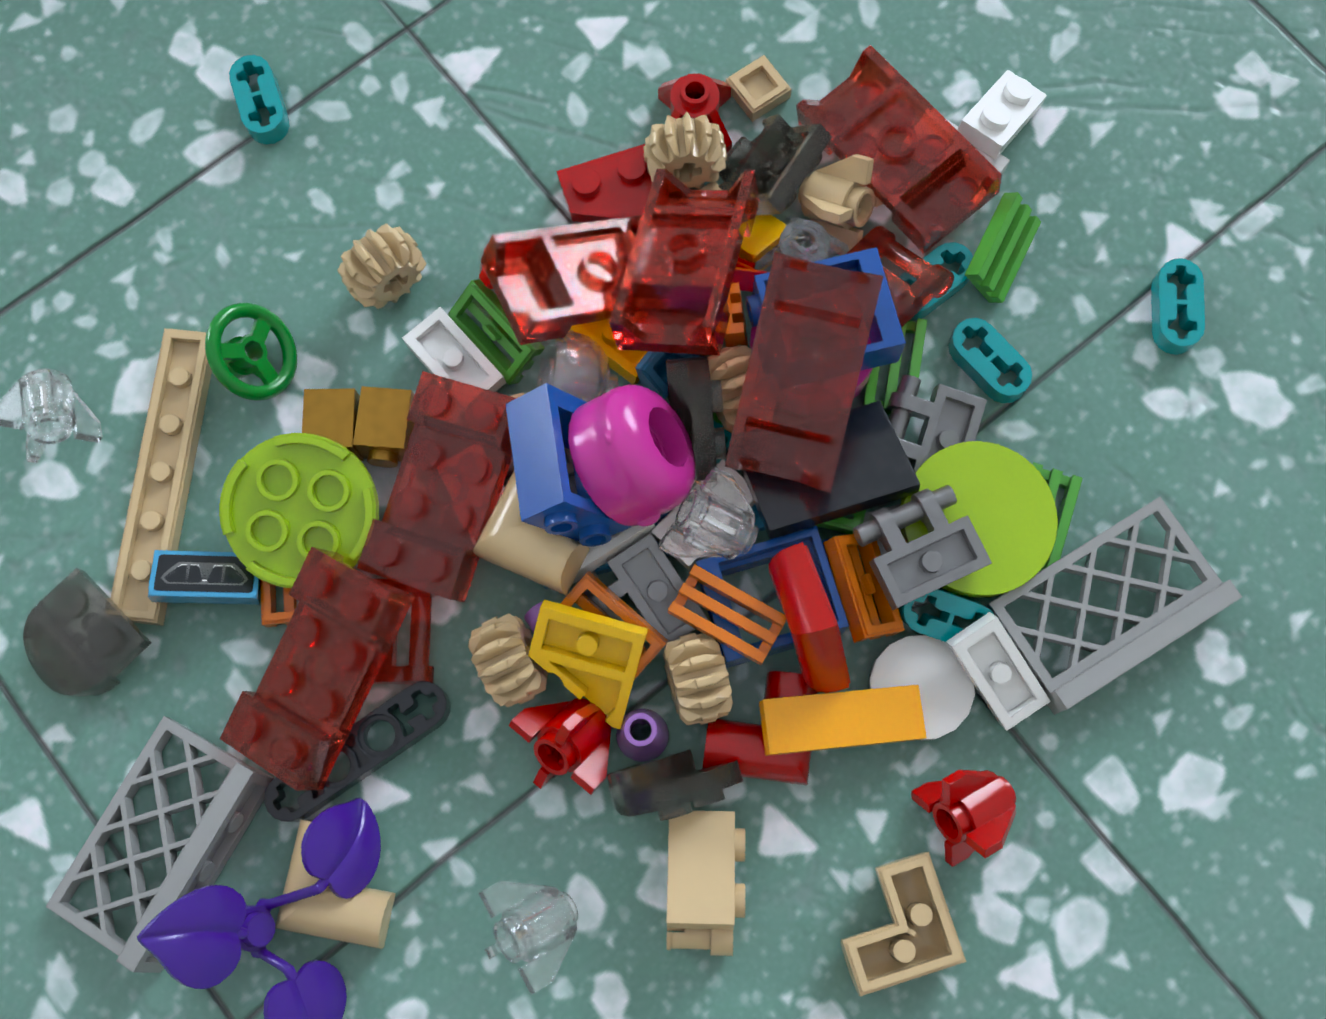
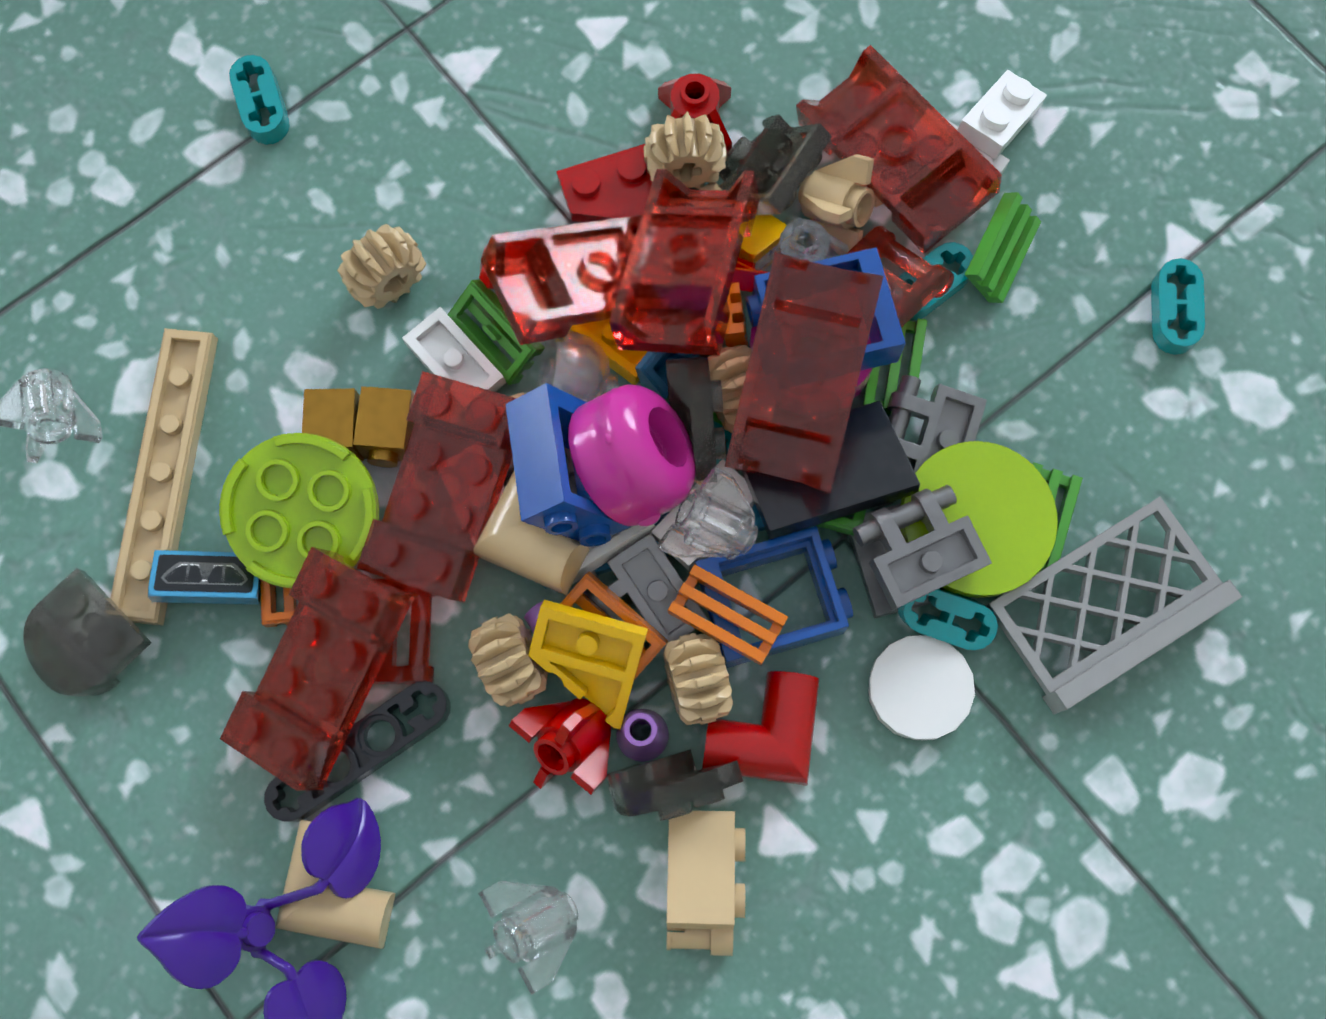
light grey fence [45,716,274,973] -> none
green piece [205,303,297,401] -> none
tan tile [726,55,792,122] -> none
light orange tile [759,685,927,756] -> none
red brick [769,542,851,693] -> none
orange tile [823,534,905,643] -> none
tan brick [840,852,966,996] -> none
red brick [911,770,1016,867] -> none
white plate [946,612,1051,731] -> none
teal beam [948,318,1032,403] -> none

